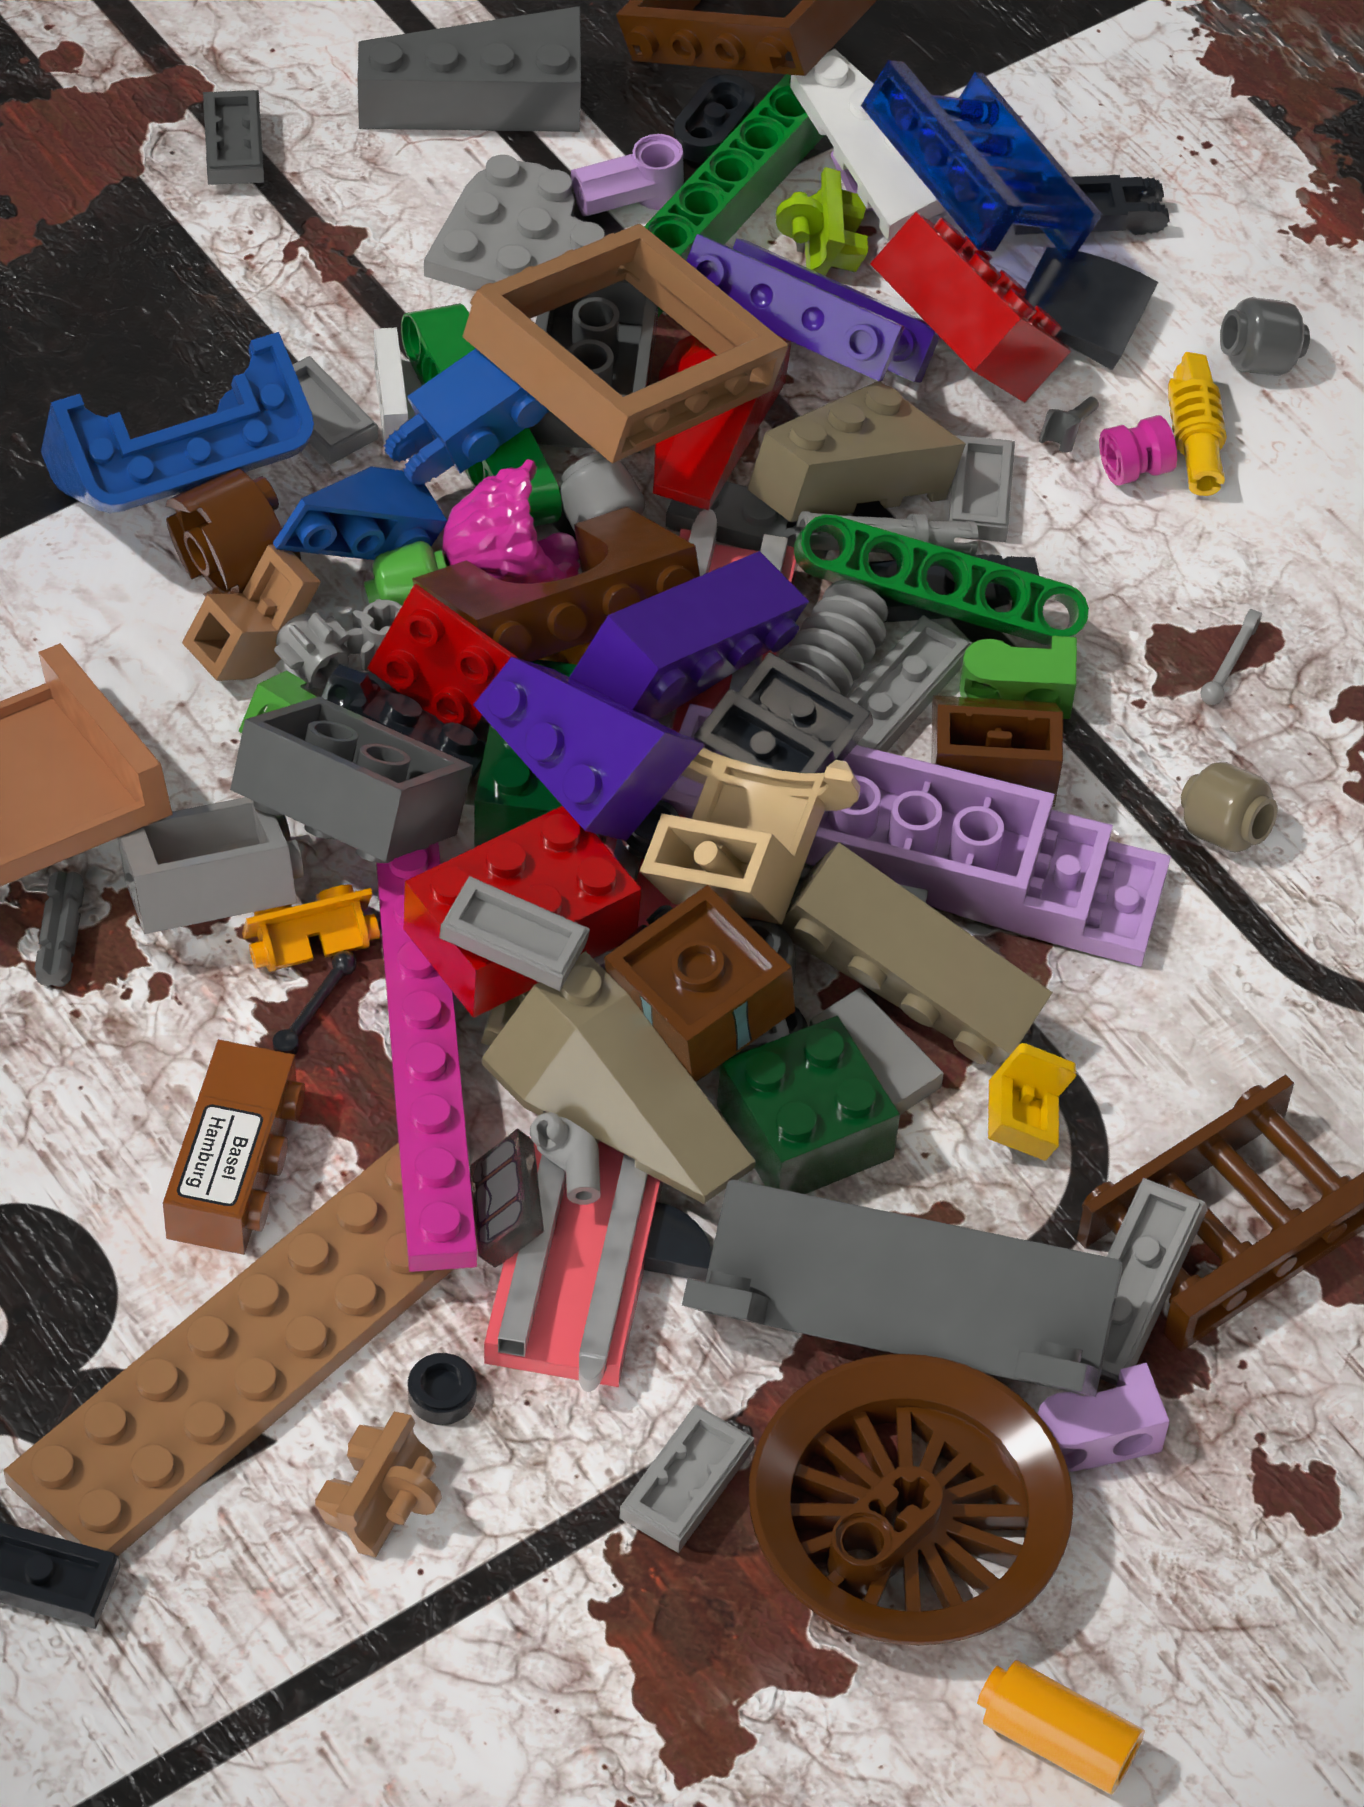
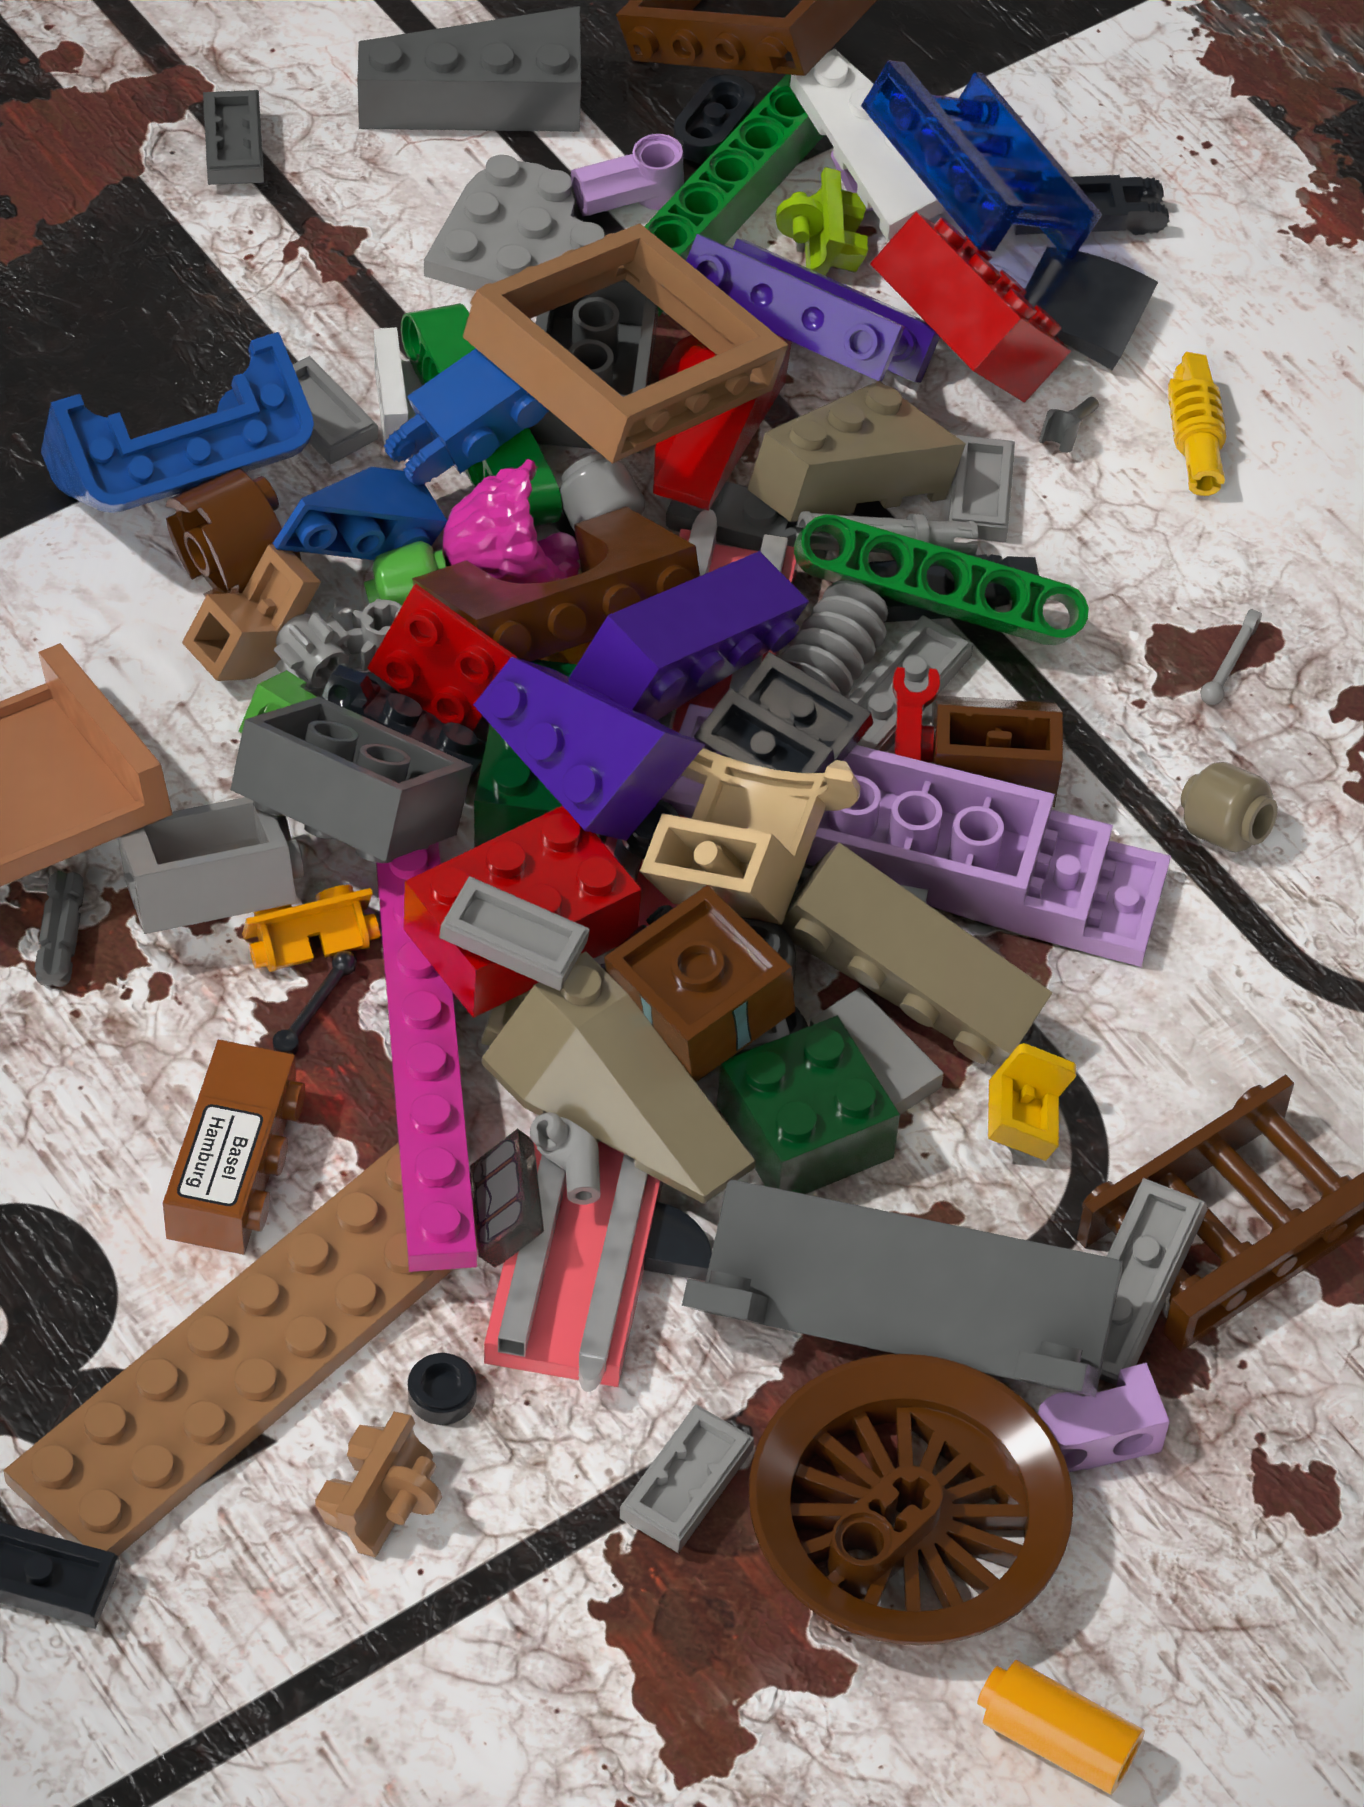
bright green leg [959,636,1077,719] -> none
dark pink wheel [1099,415,1177,486] -> none
dark grey head [1220,297,1310,376] -> none
none -> red plate [892,667,940,763]

